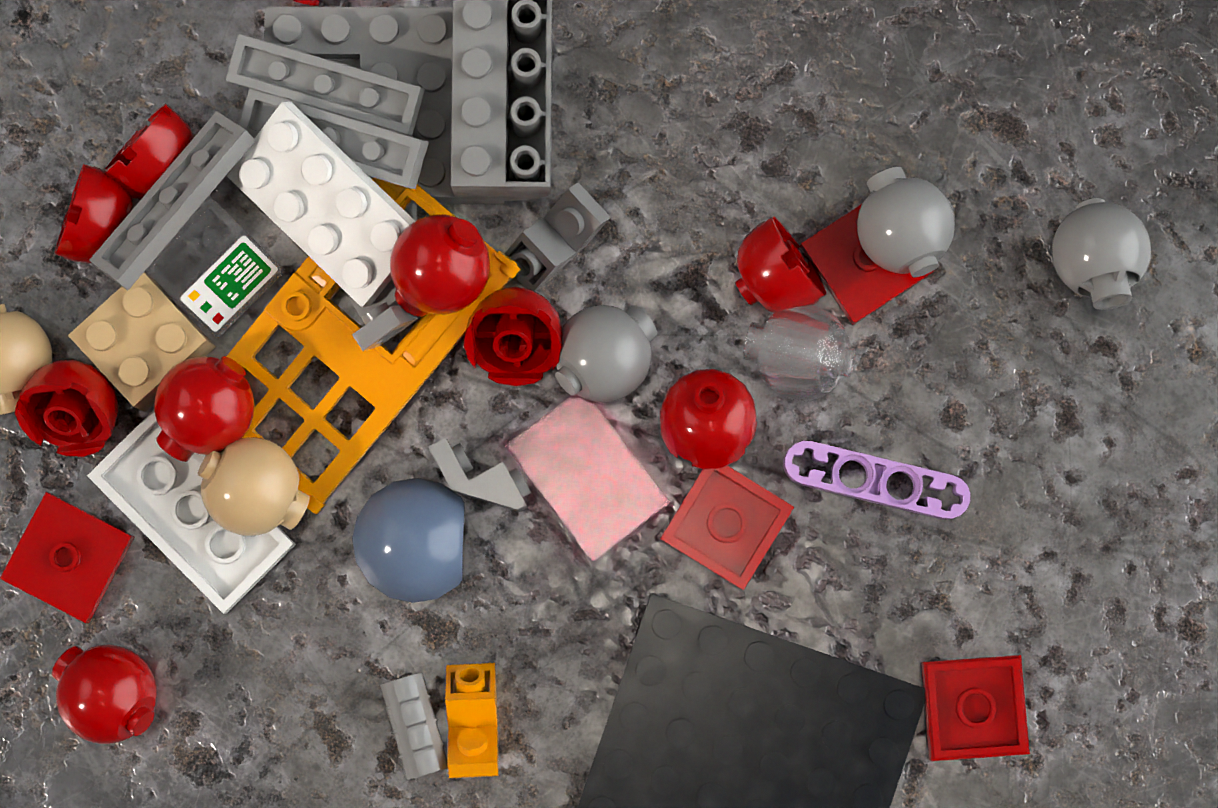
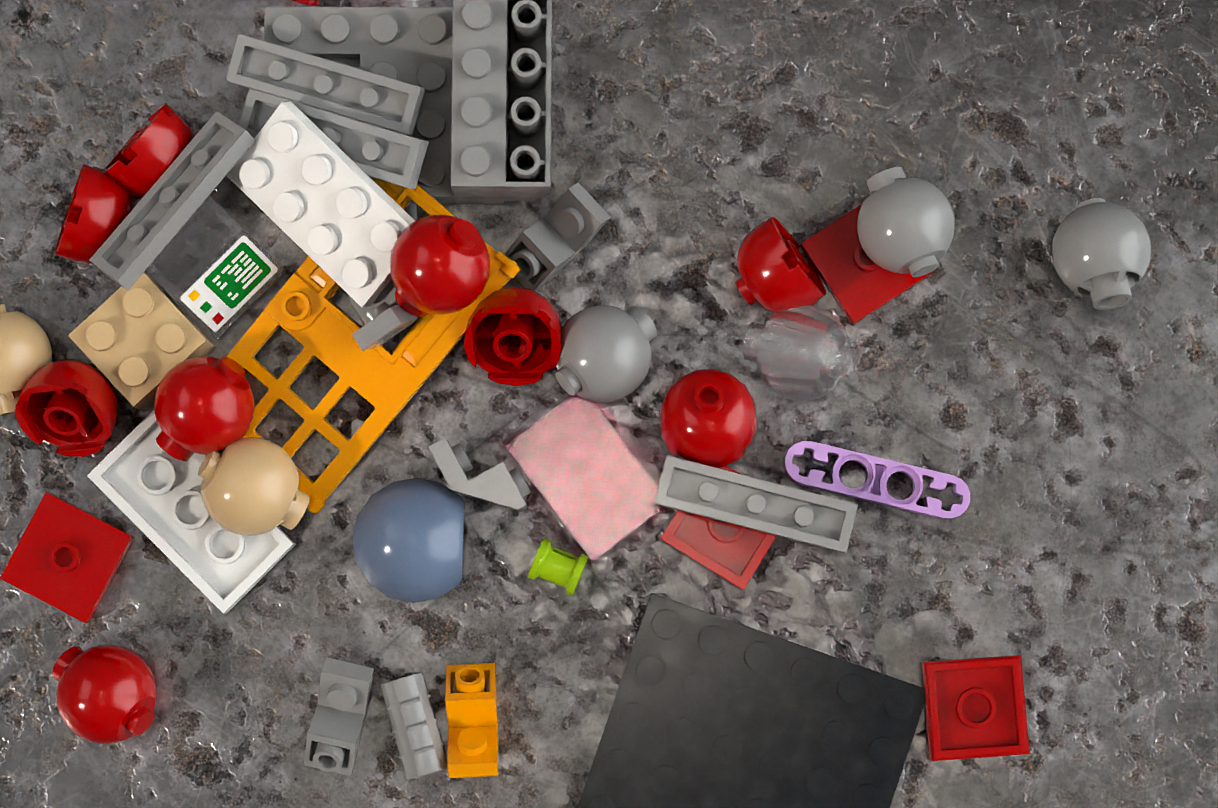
none -> light grey slope [304,657,374,776]
none -> lime bush [527,538,589,596]
none -> light grey plate [654,455,858,553]

